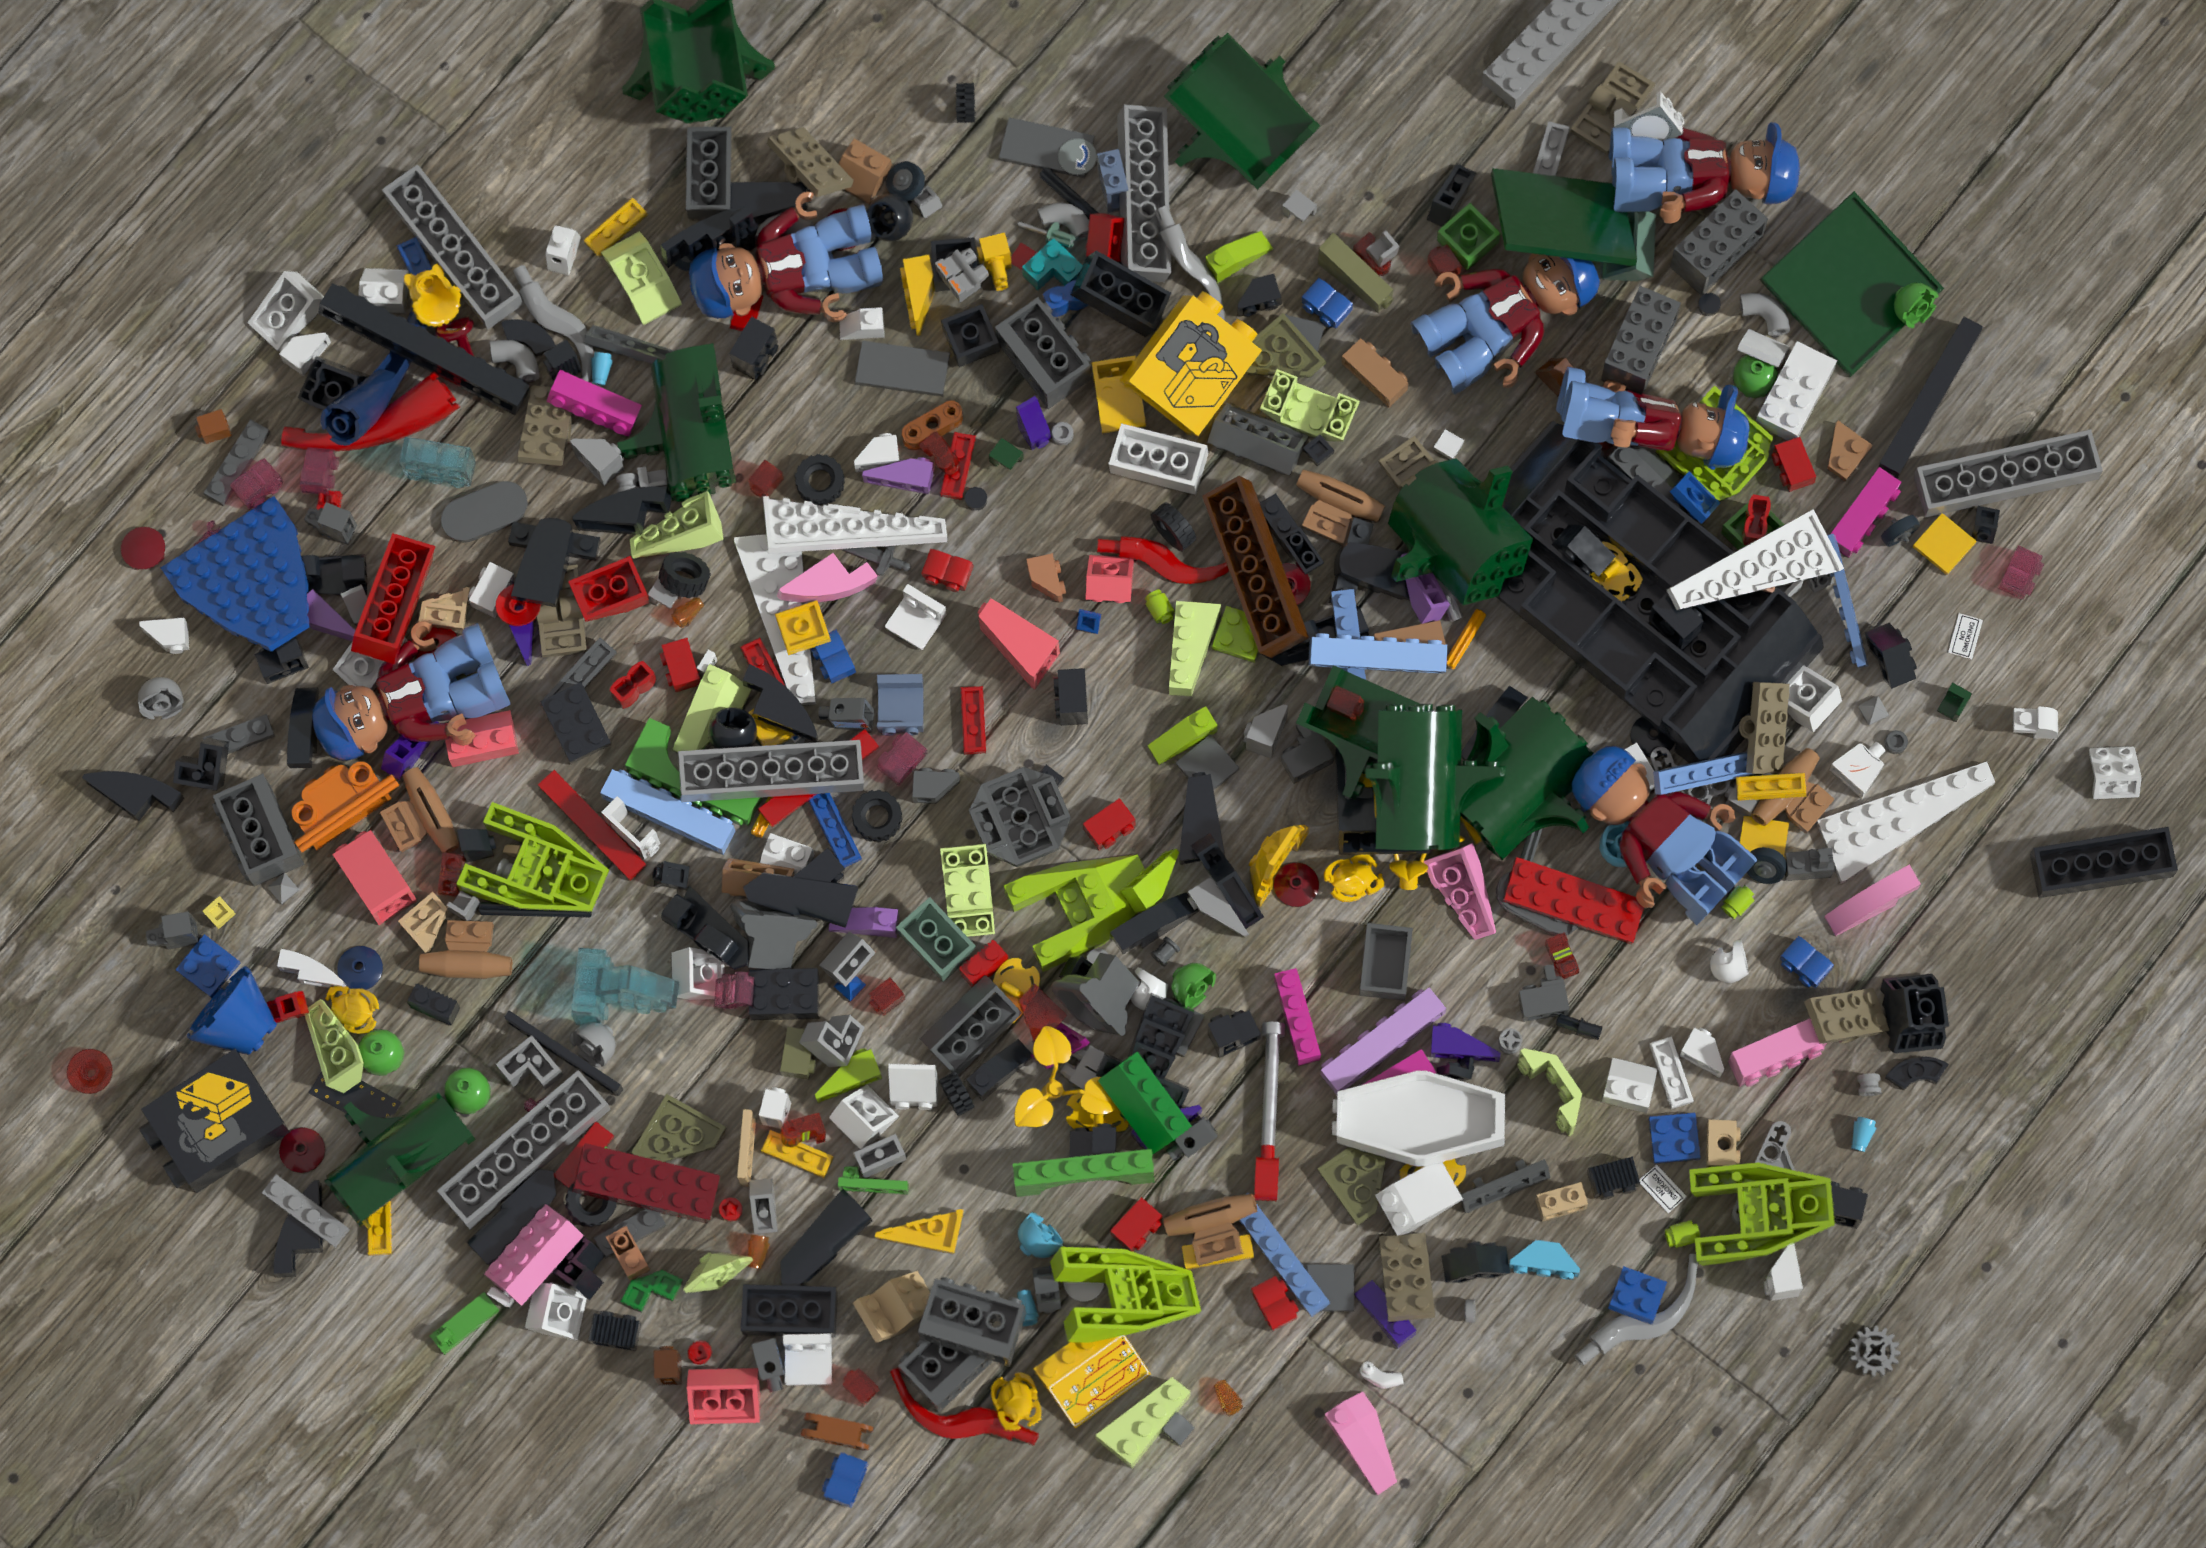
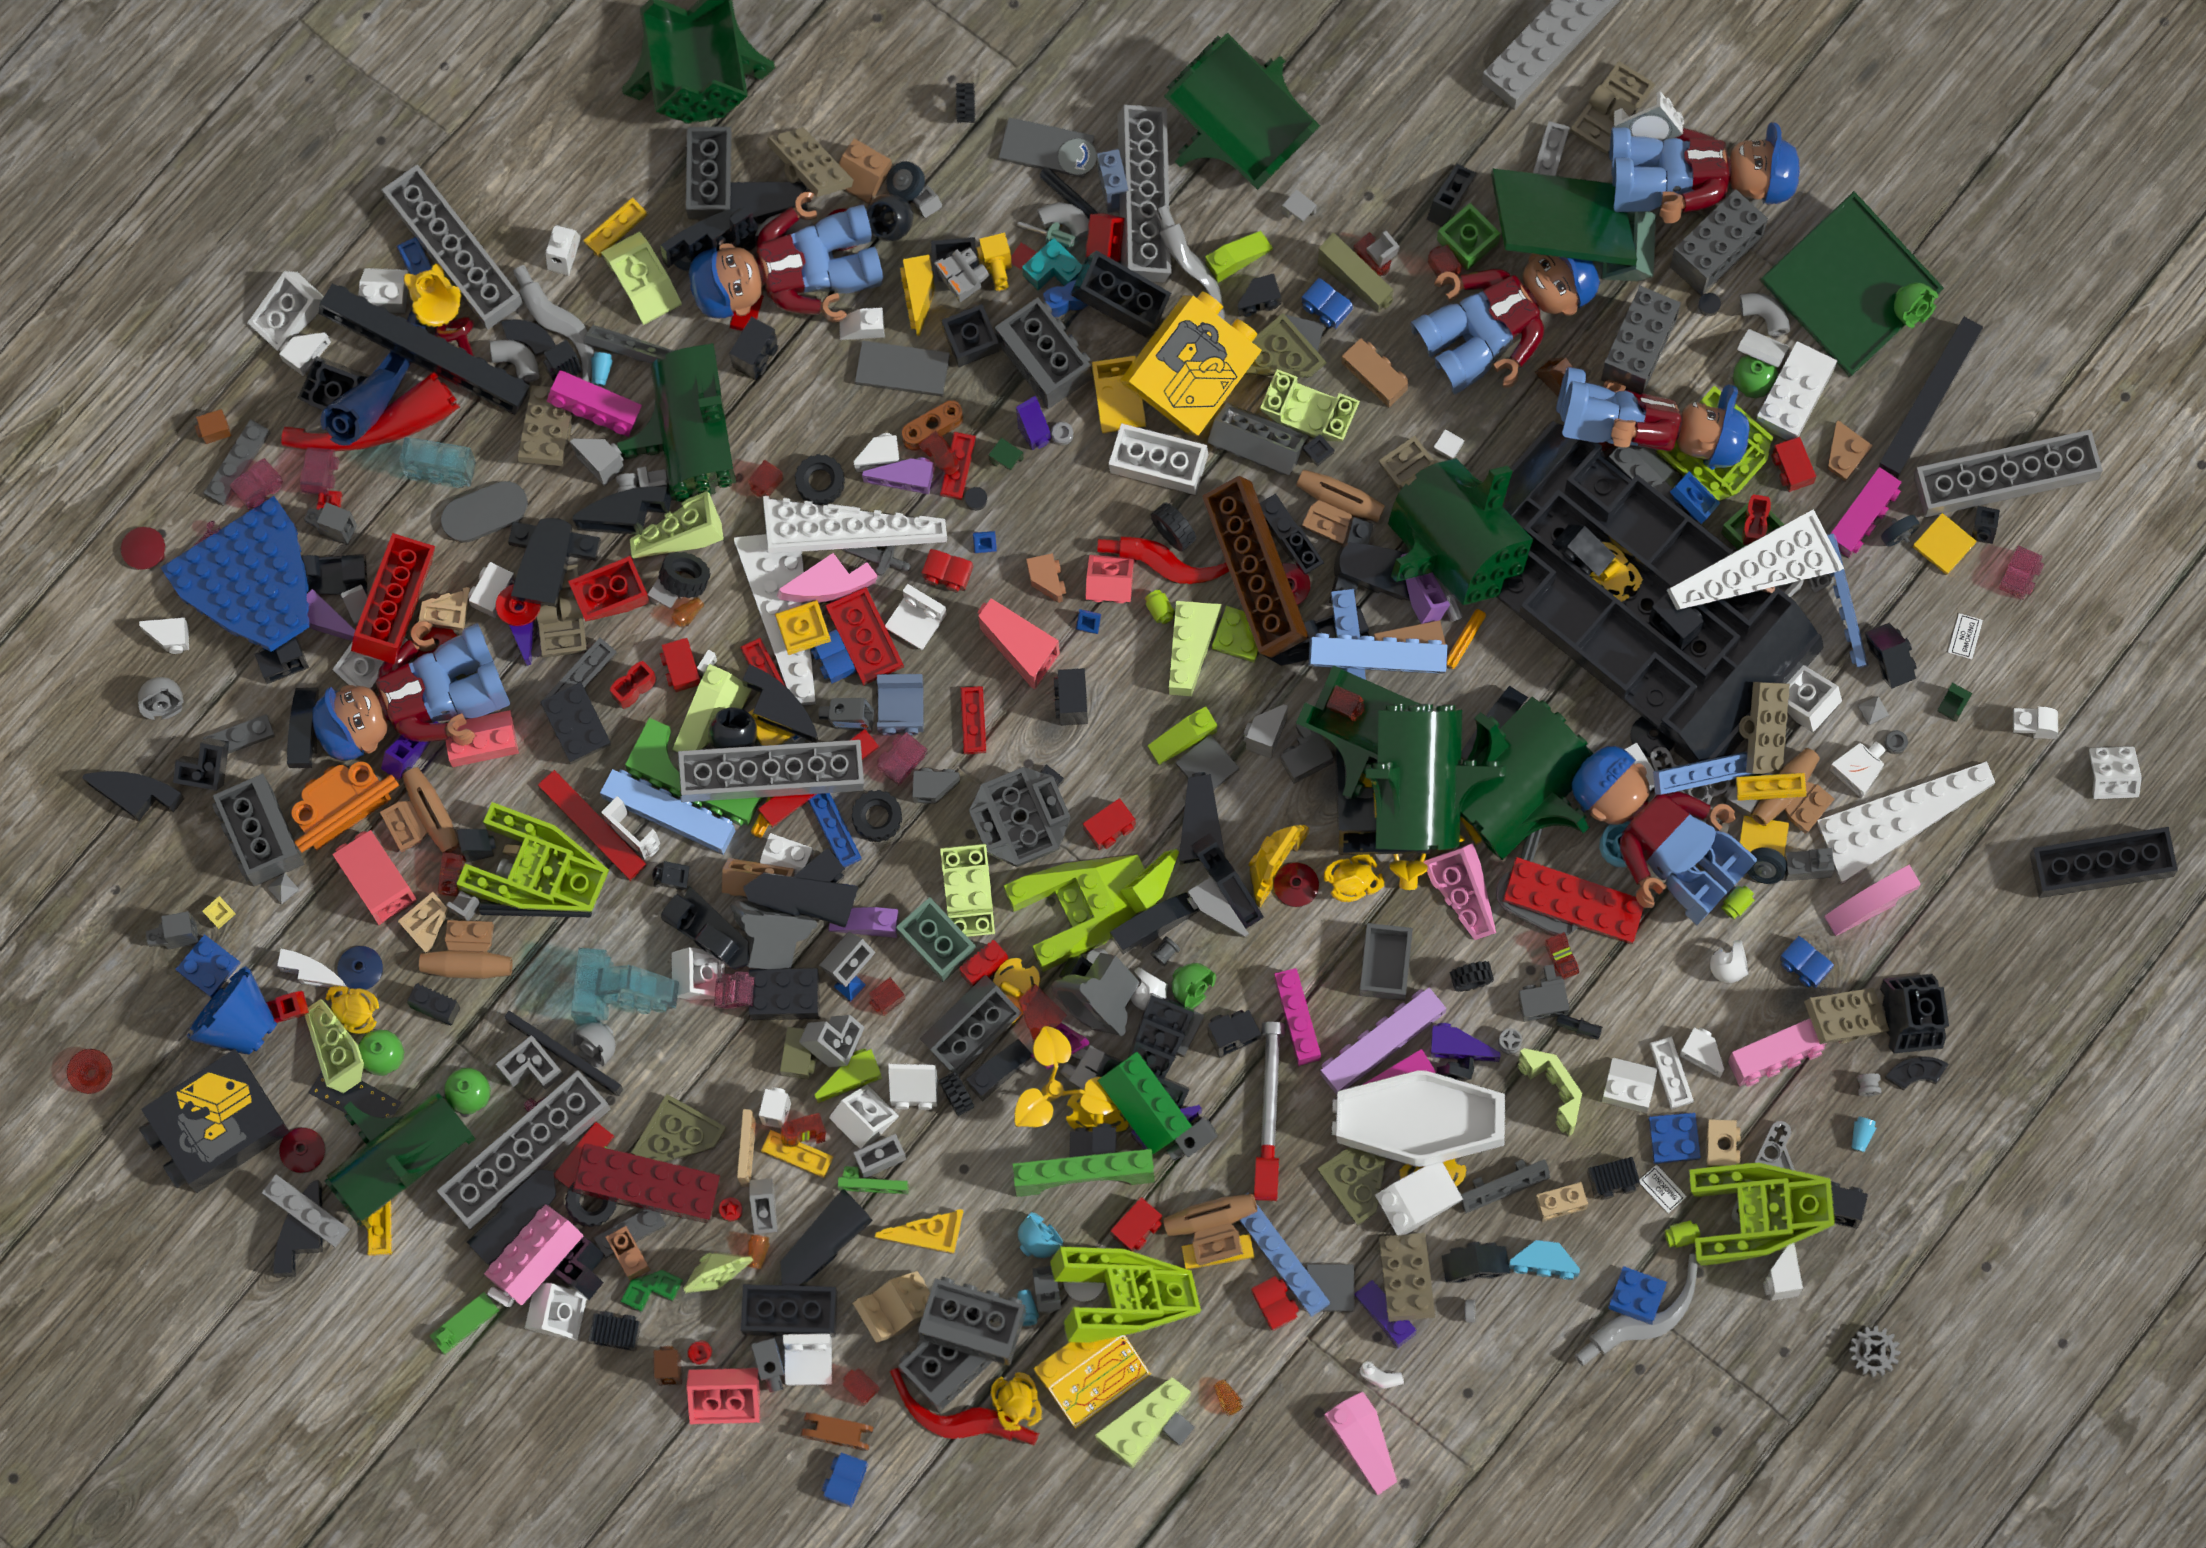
none -> red plate [826,587,904,686]
none -> blue slope [973,531,997,553]
none -> black tyre [1450,961,1494,992]

